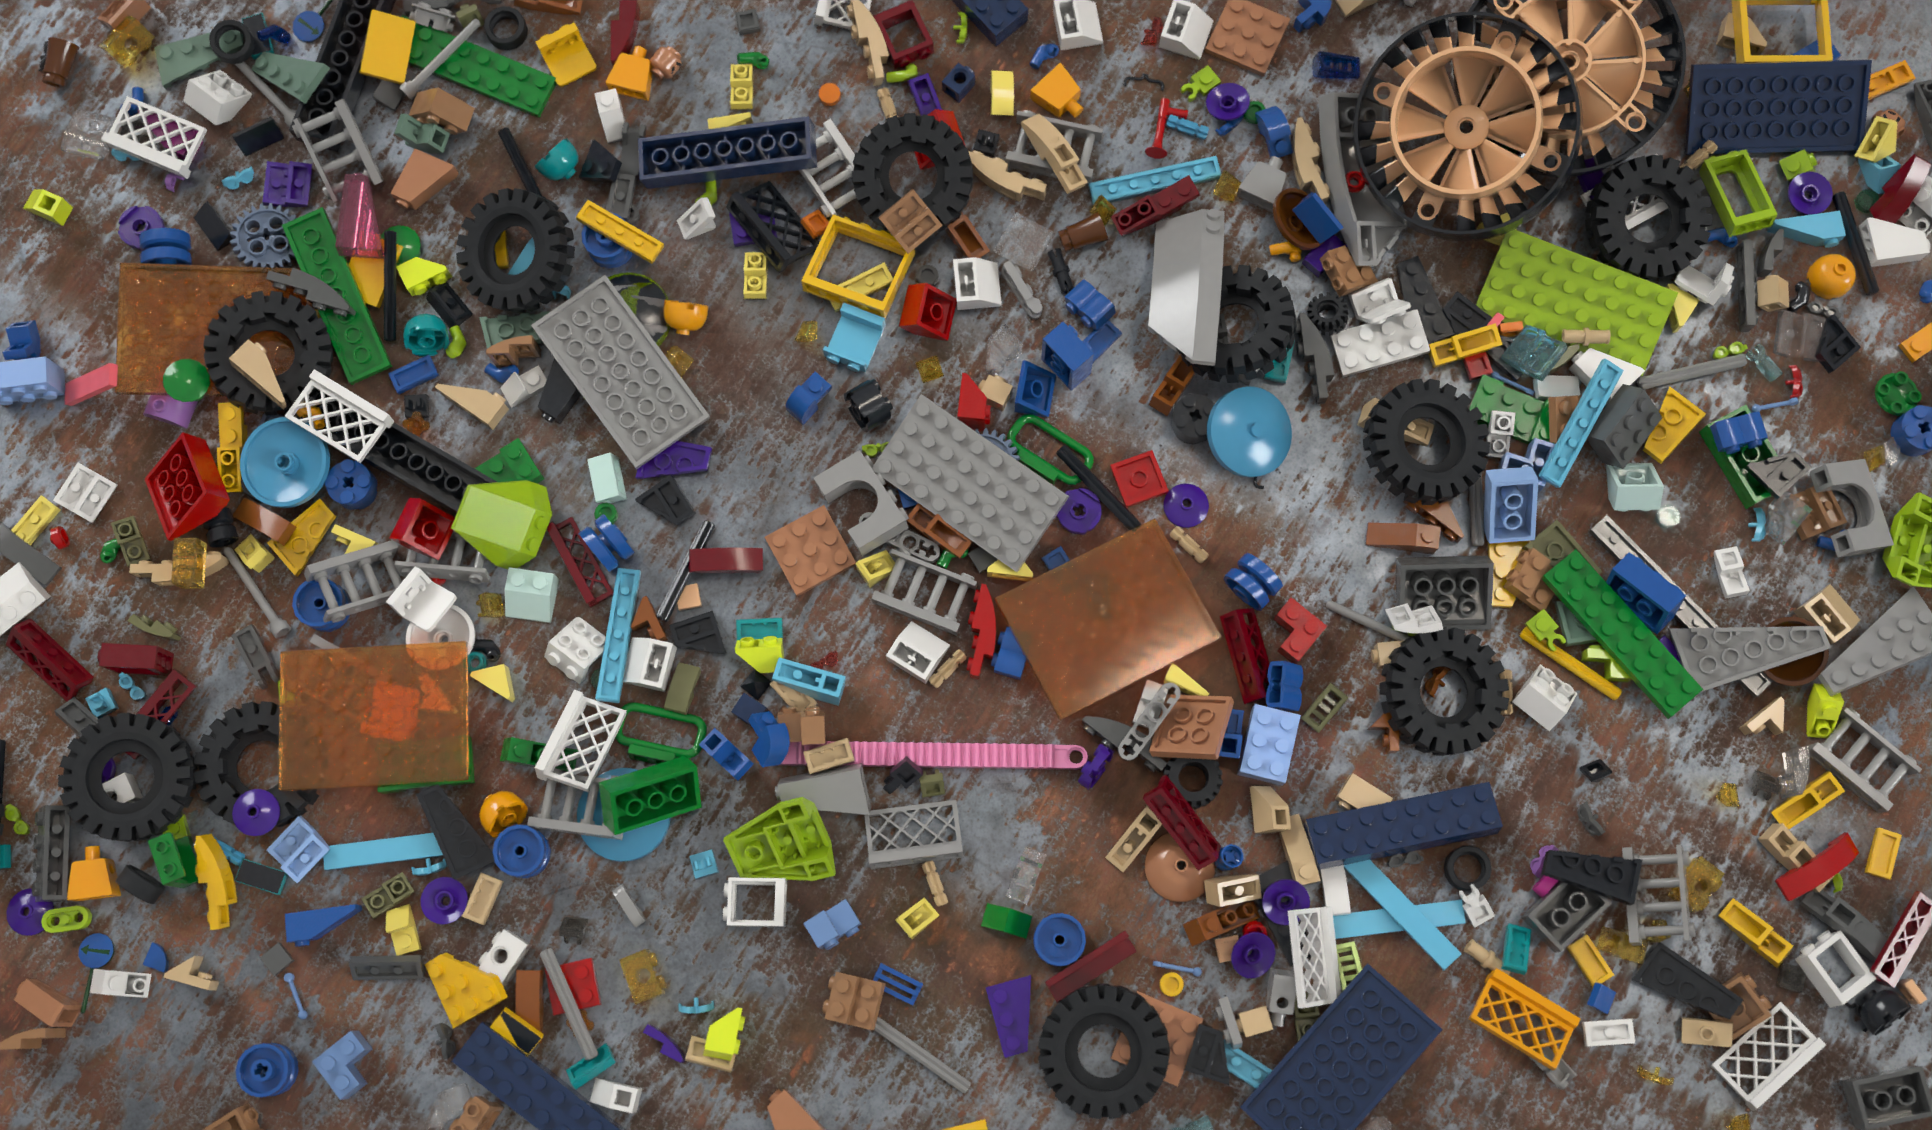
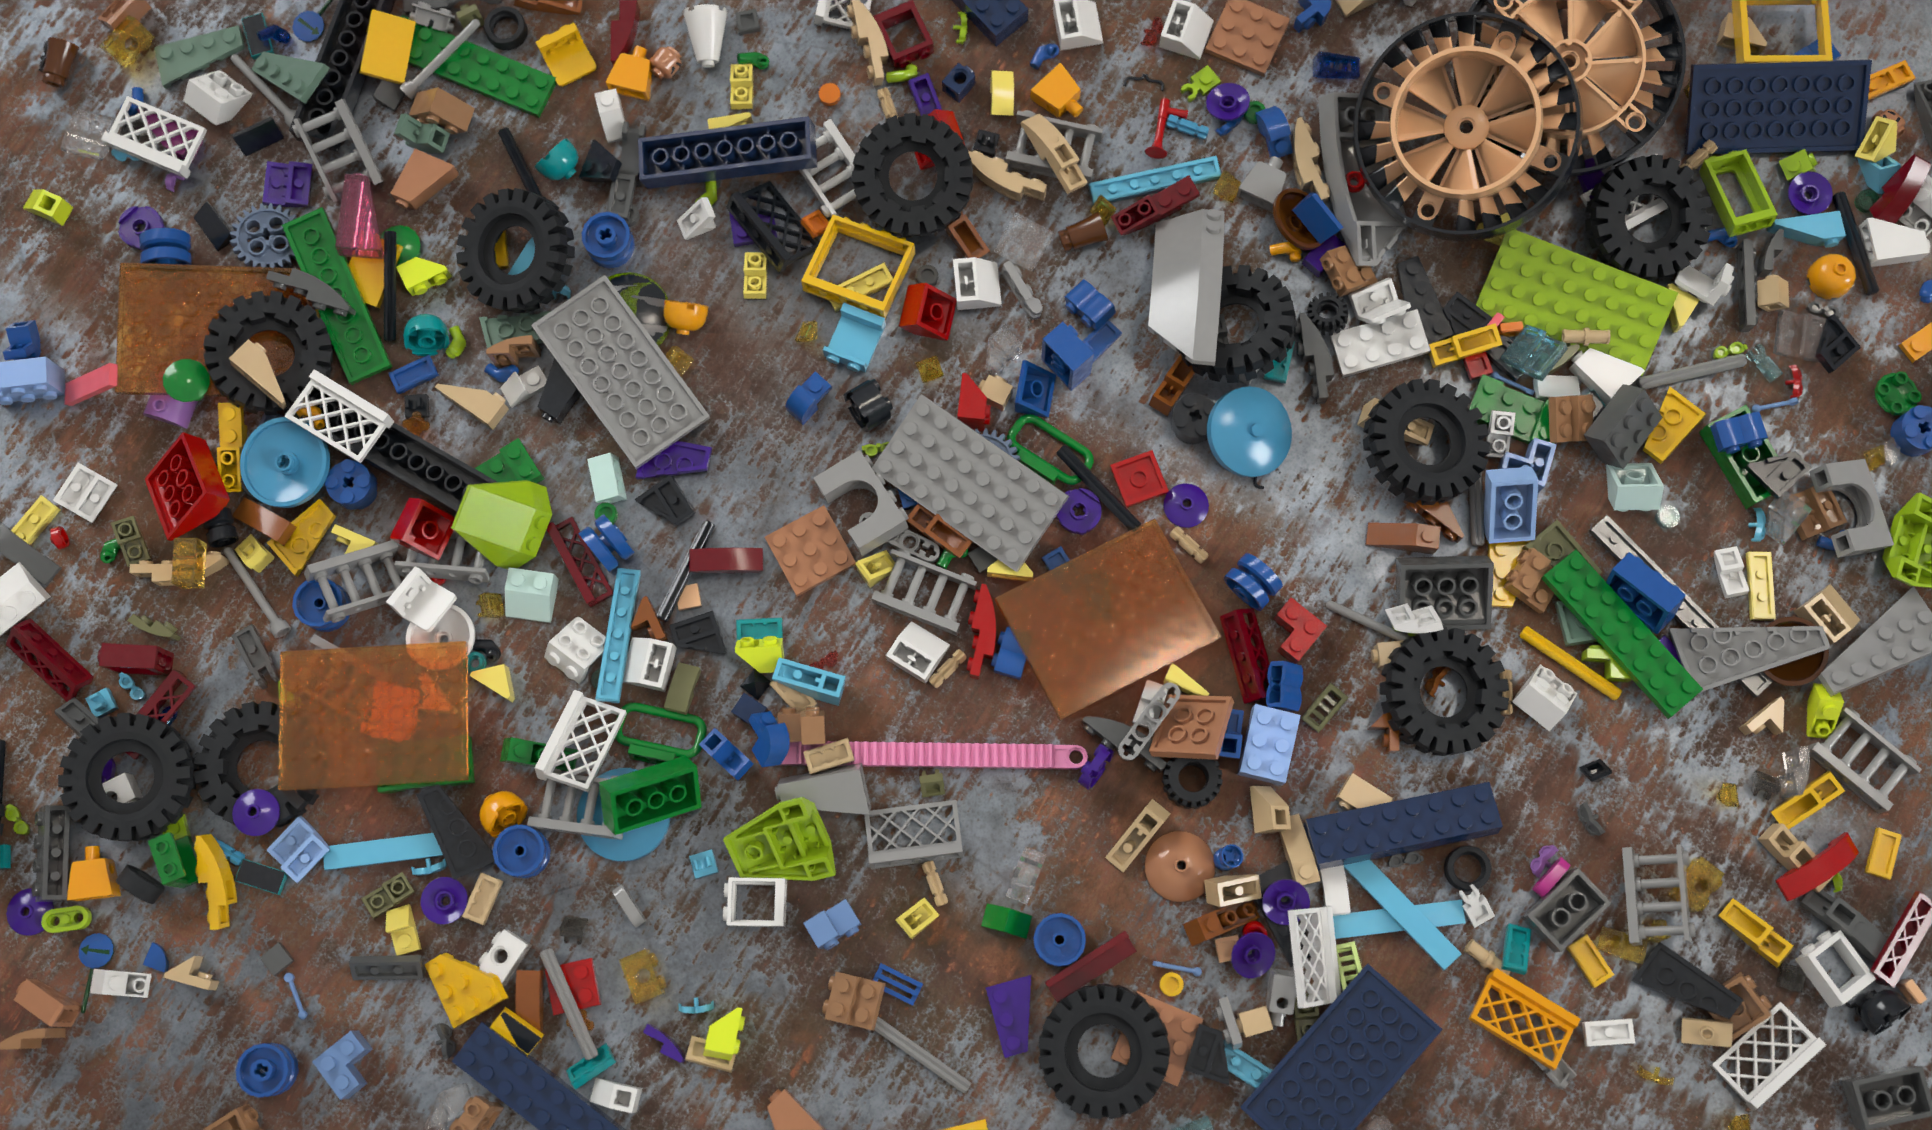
black tyre [209,20,255,64] -> none
medium azure piece [222,166,254,189] -> none
blue slope [285,904,362,947] -> none
black slope [426,282,473,328] -> none
yellow tile [576,200,664,264] -> none
medium nougat slope [878,189,943,254] -> none
black plate [883,756,923,794] -> none
black pin [1047,248,1074,294] -> none
dark red fence [1143,775,1221,870] -> none
lime plate [1525,609,1566,652] -> none
medium azure tile [1539,359,1624,488] -> none
black wing [1541,850,1643,906] -> none
blue tile [1587,982,1616,1014] -> none
black arm [1787,281,1811,313] -> none
none -> white cone [683,4,727,68]
none -> light yellow tile [1746,552,1776,621]

